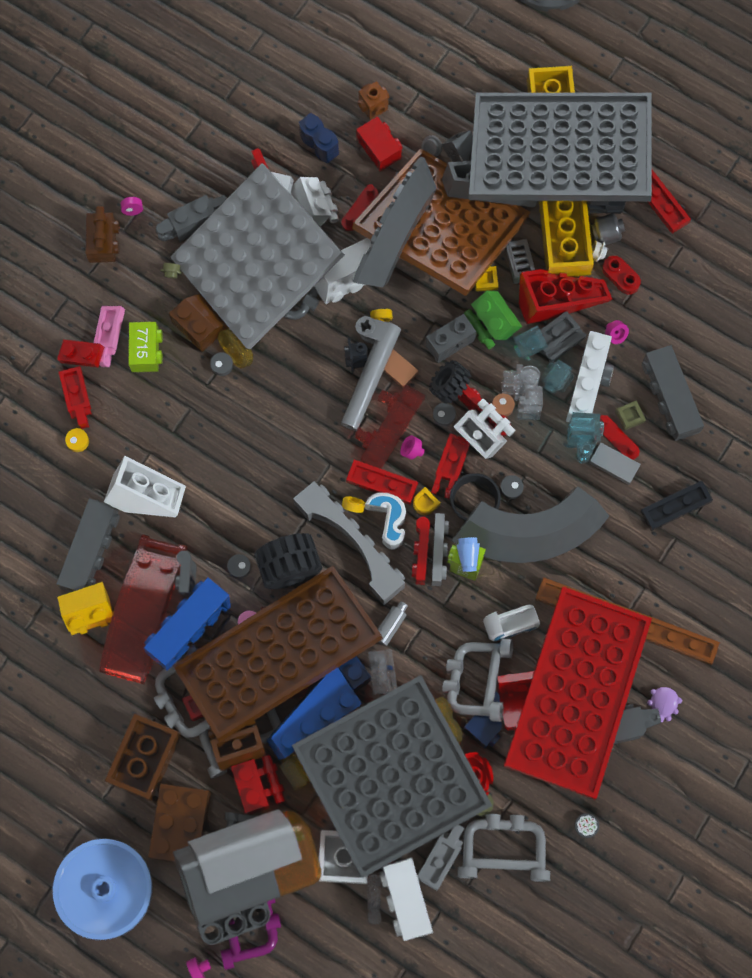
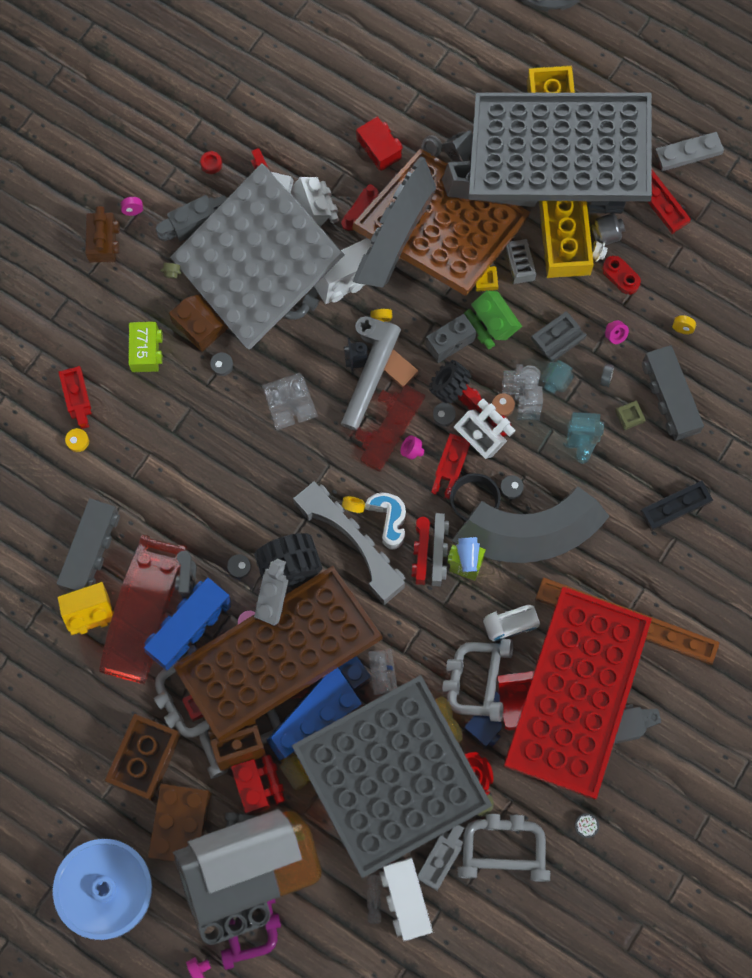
red plate [57,339,105,368] -> none
bright pink hinge [94,306,125,367] -> none
white slope [104,456,186,517] -> none
clear yellow plate [218,328,253,369] -> none
dark blue brick [299,113,339,163] -> none
white brick [318,830,368,884] -> none
red plate [346,459,418,505] -> none
dark orange brick [357,81,390,120] -> none
light grey cylinder [378,601,408,647] -> none
yellow tile [413,487,441,515] -> none
clear light blue bracket [514,325,549,361] -> none
red wedge [519,269,612,324] -> none
white brick [566,331,612,427] -> none
light grey tile [589,443,641,485] -> none
red piece [595,415,640,460] -> none
lavender piece [647,687,682,723] -> none
none -> red tile [200,151,222,174]
none -> light grey hinge [254,558,288,625]
none -> clear hips [262,373,318,430]
none -> light grey plate [655,132,724,171]
none -> yellow tile [672,315,696,334]

